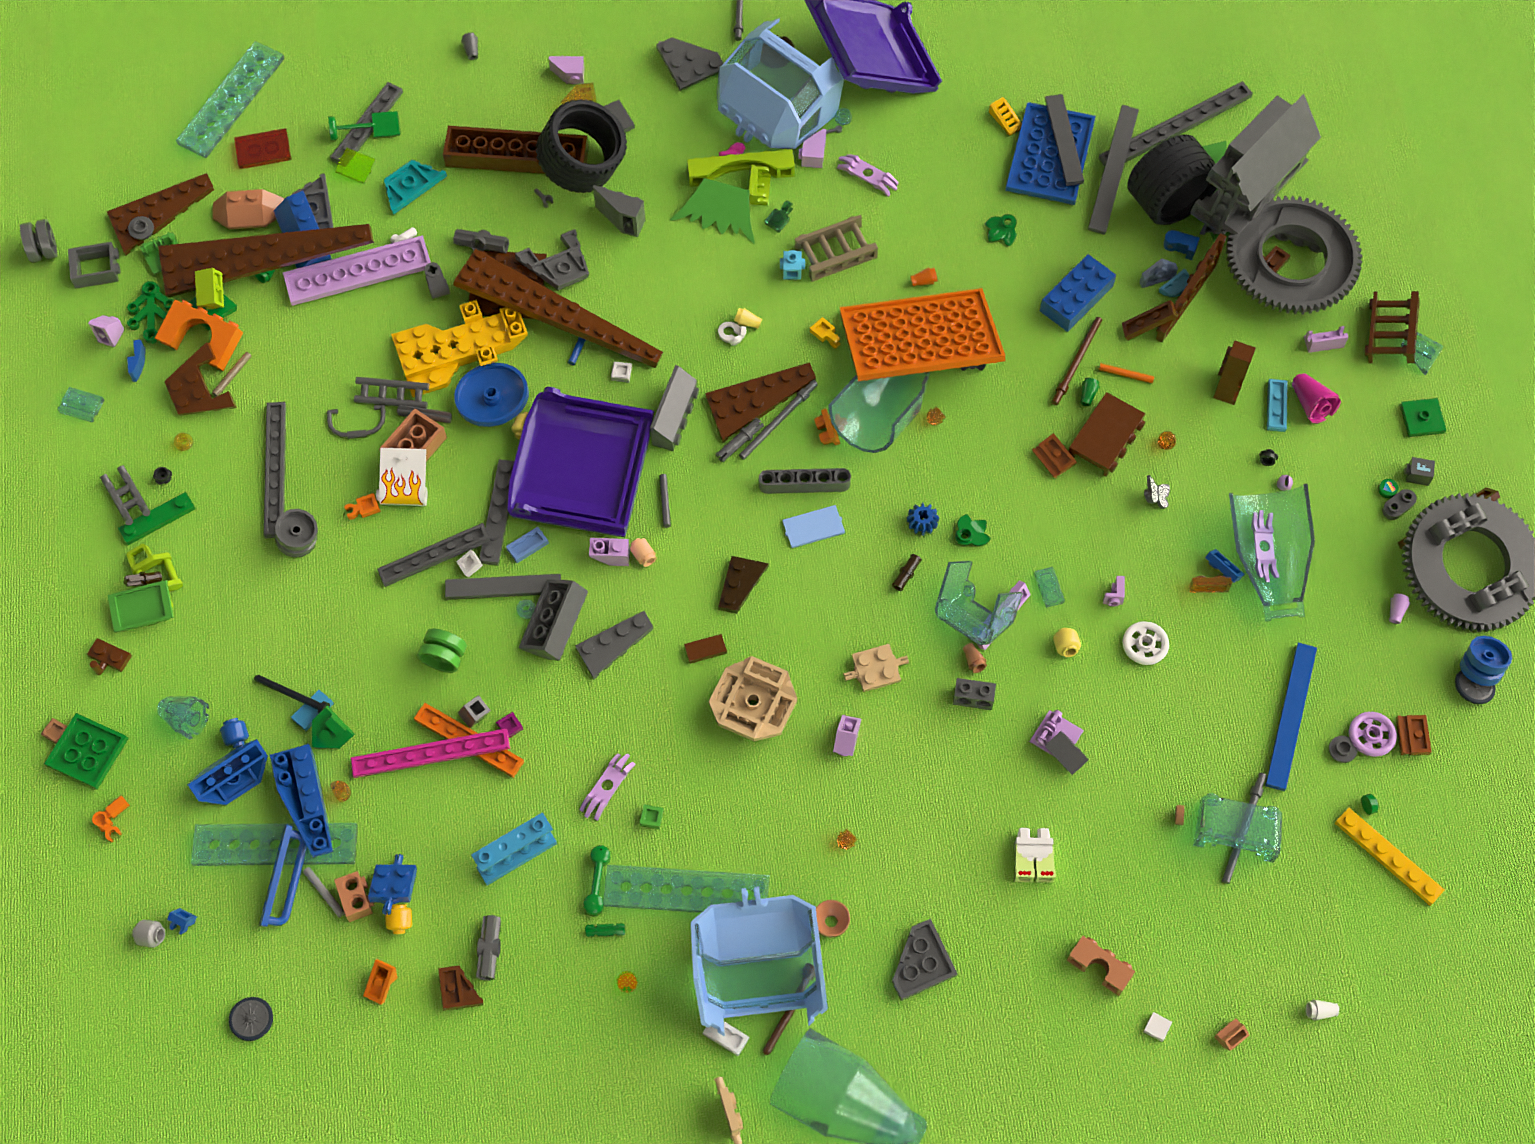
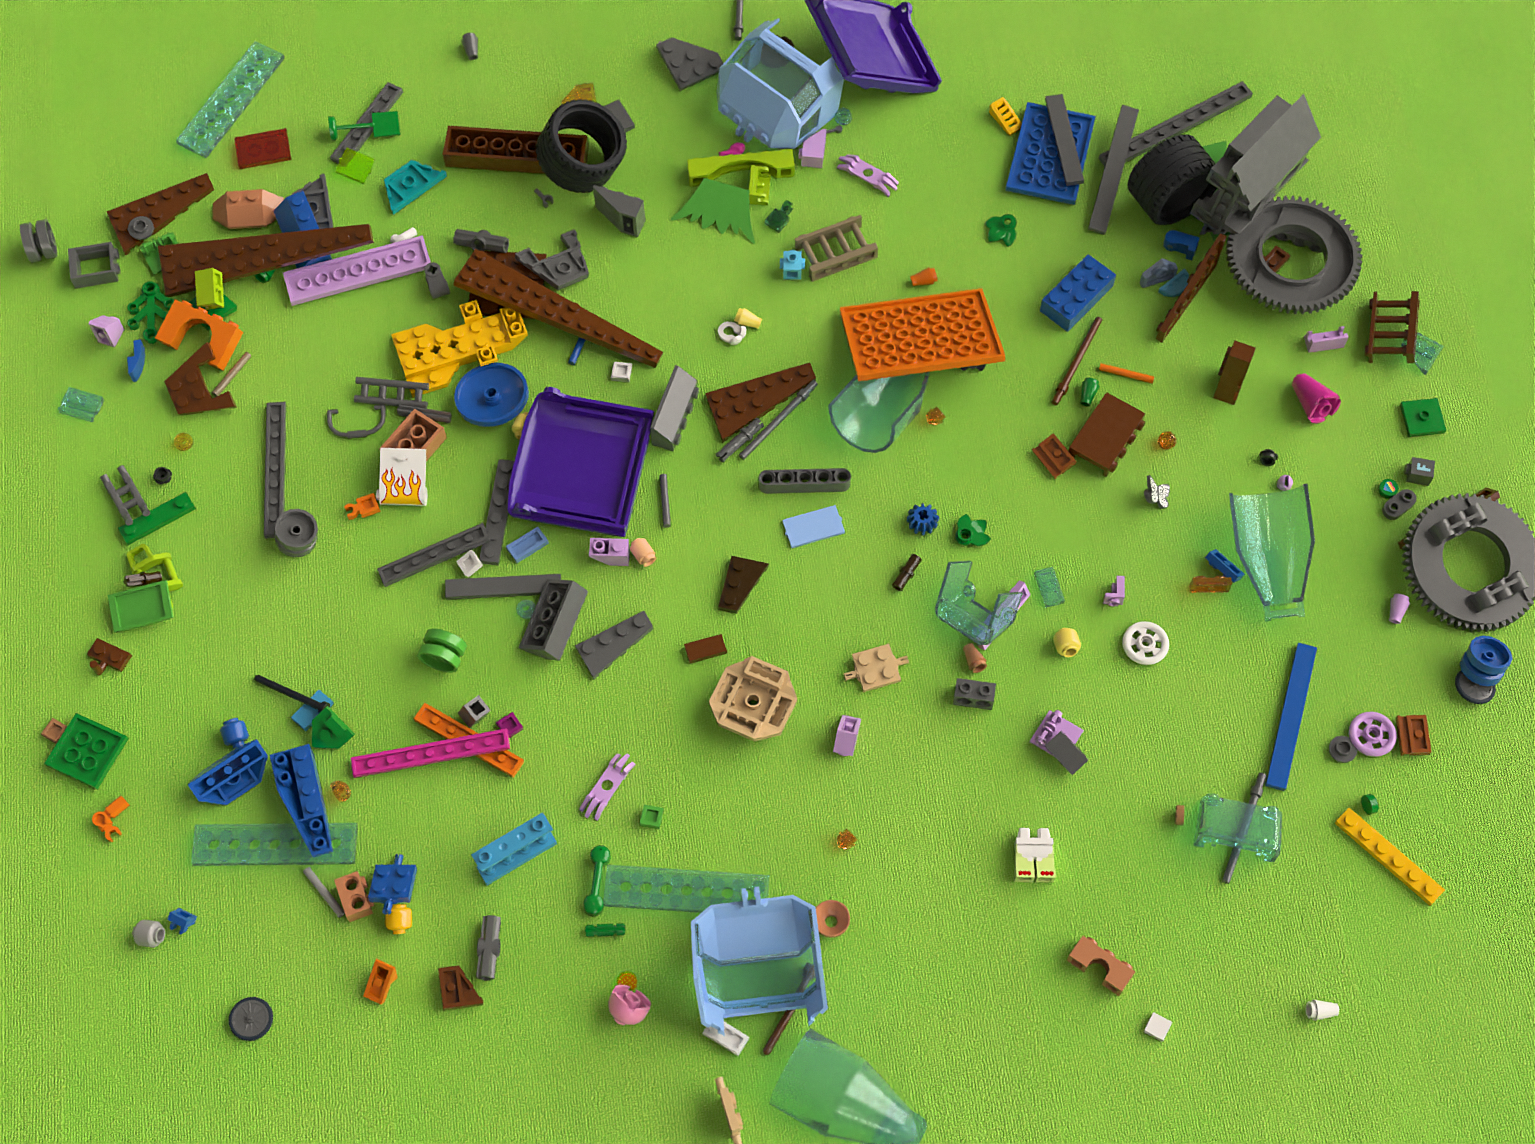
clear light blue cone [158,696,209,740] -> none
blue piece [259,825,307,927] -> none
lavender slope [549,56,585,84] -> none
yellow plate [810,317,841,349] -> none
orange hips [814,408,847,445] -> none
dark grey plate [892,918,958,1001] -> none
reddish brown plate [1122,300,1177,340] -> none
nougat piece [1215,1018,1249,1051] -> none
lavender piece [1251,510,1279,582] -> none
medium azure tile [1267,379,1288,432] -> none
none -> bright pink cylinder [608,985,651,1025]

